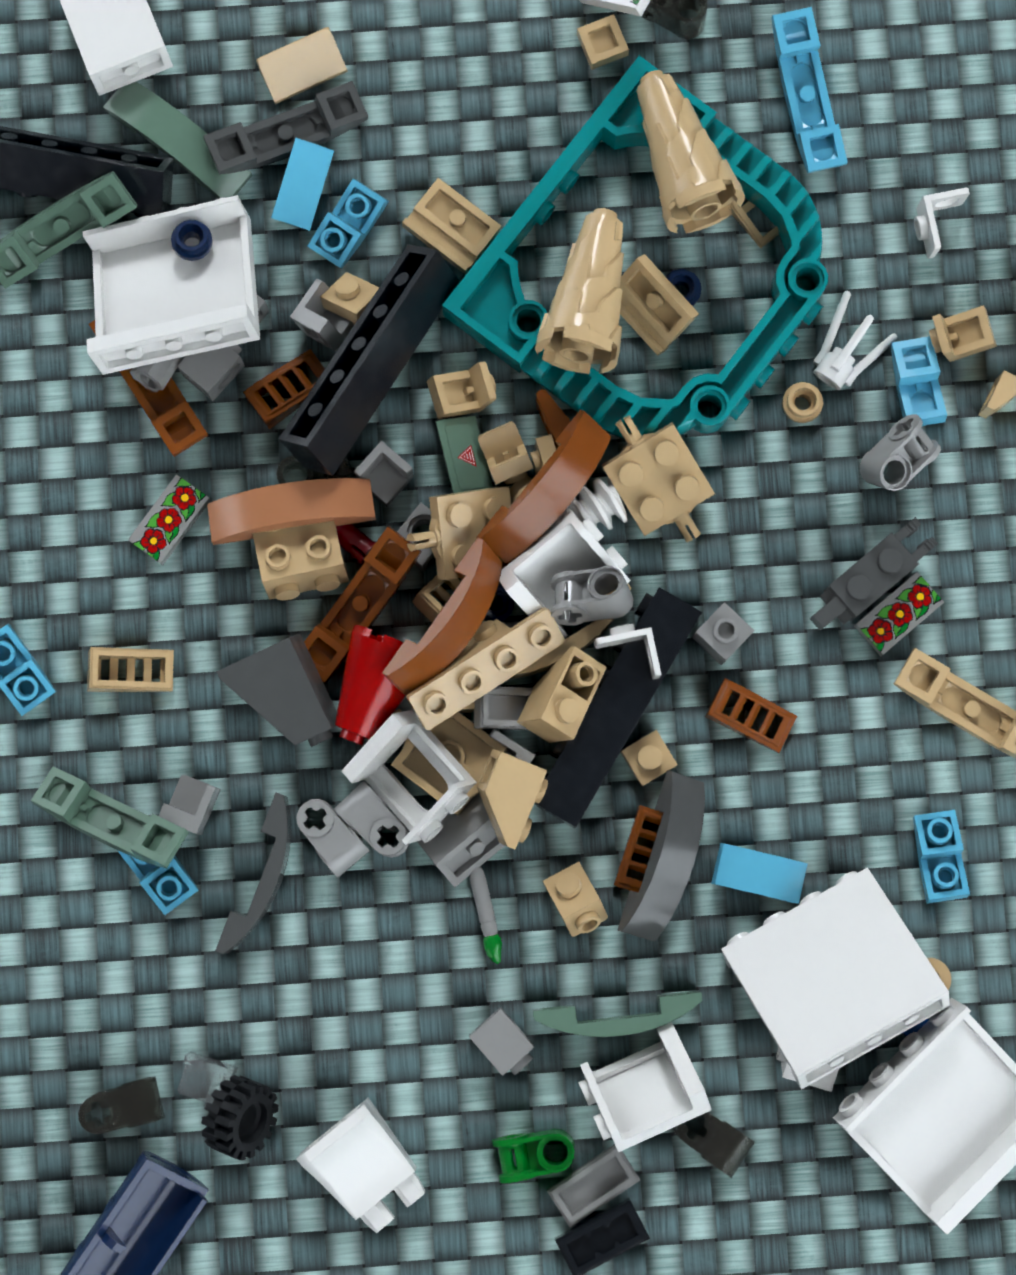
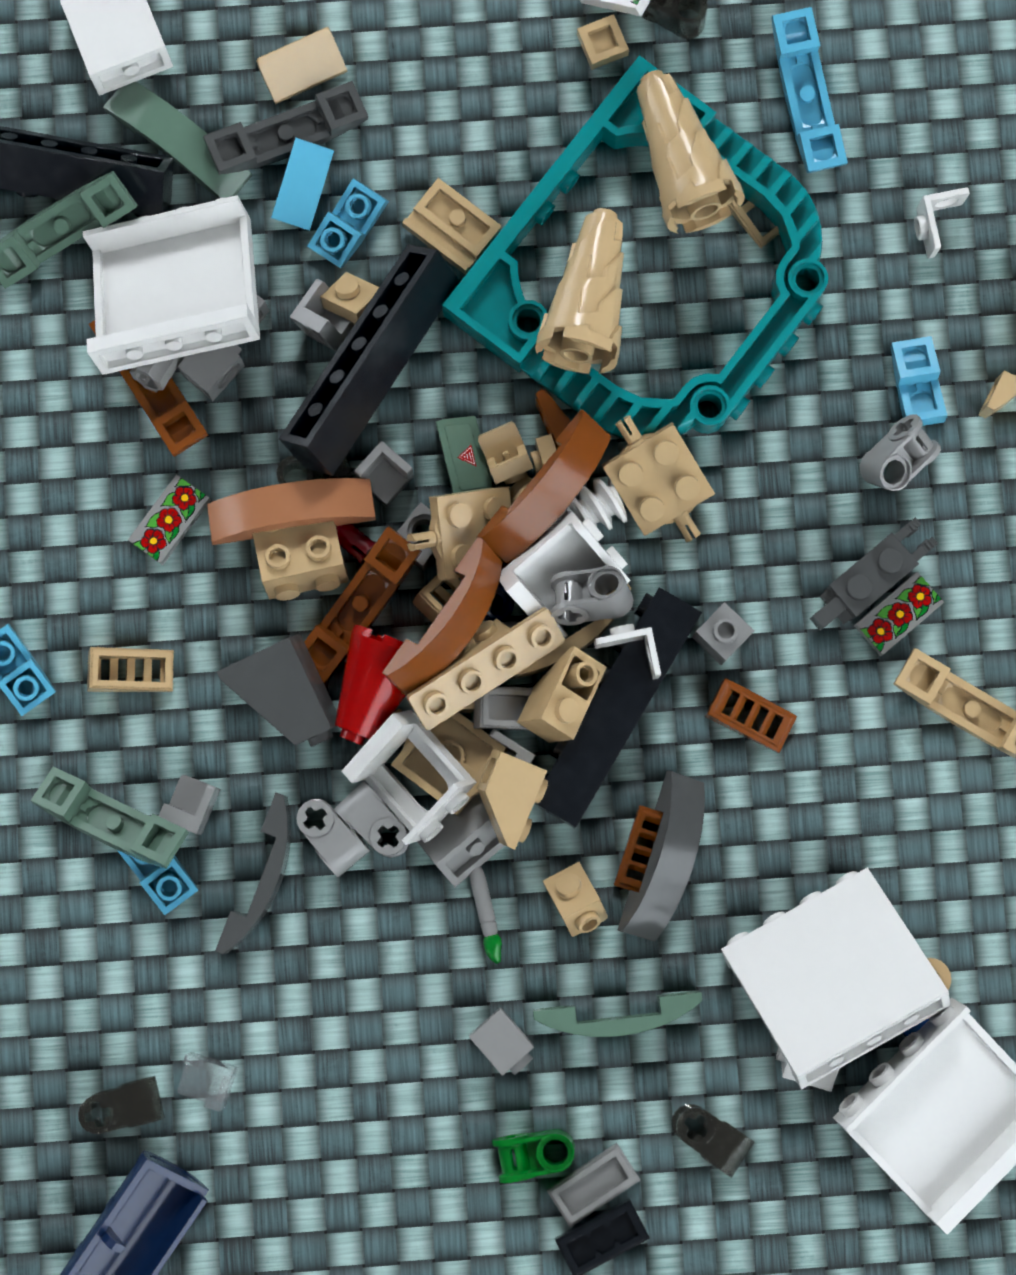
dark blue plate [171,220,213,261] -> none
black tyre [201,1075,278,1160] -> none
dark orange slope [243,349,325,429] -> none
white hips [296,1097,425,1233] -> none
tan bracket [427,361,496,419] -> none
white panel [578,1022,712,1152] -> none
tan plate [620,254,699,356] -> none
tan plate [621,730,678,787] -> none
dark blue plate [666,269,702,306] -> none
medium azure slope [711,843,808,904] -> none
tan plate [782,382,823,423] -> none
white plant [813,291,897,390] -> none
medium azure slope [913,810,970,904] -> none
tan bracket [929,305,997,362] -> none

